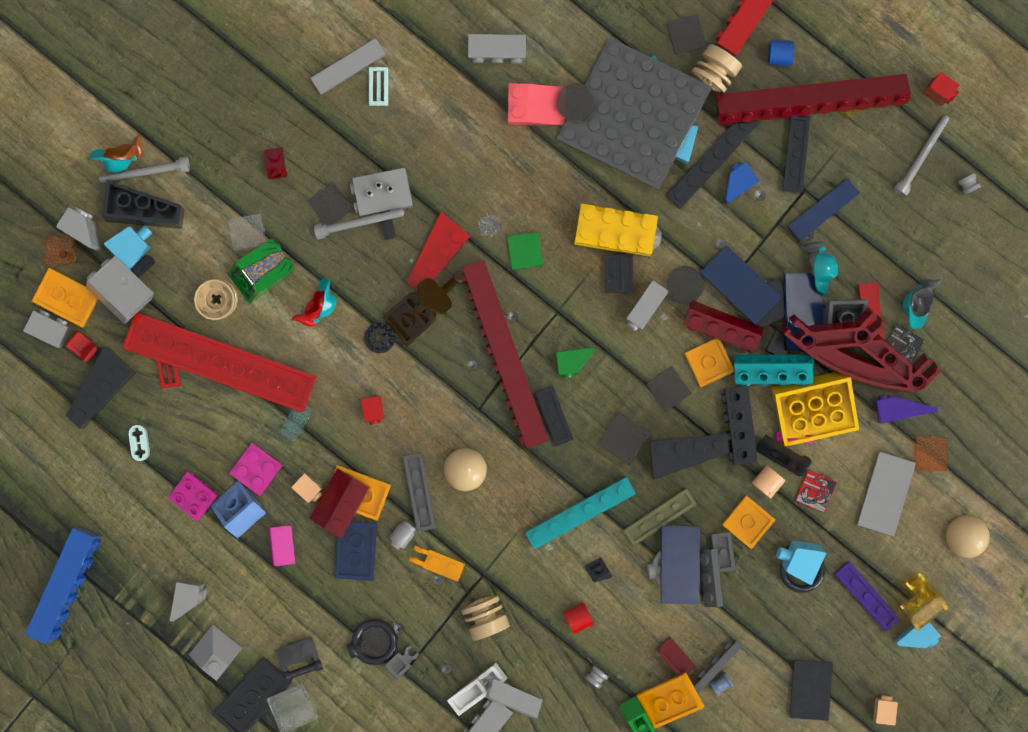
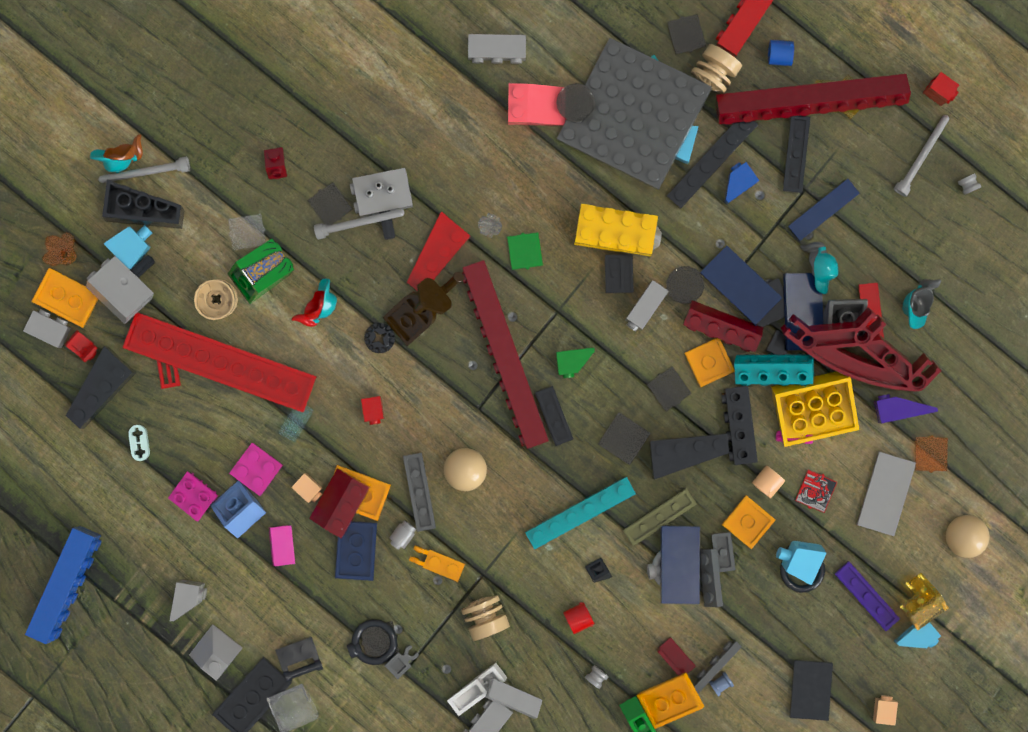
light grey slope [56,207,102,251] -> none
light grey tile [311,38,386,95] -> none
light aqua tile [369,67,388,106] -> none
black plate [756,434,812,476] -> none
piece [886,324,925,362] -> none

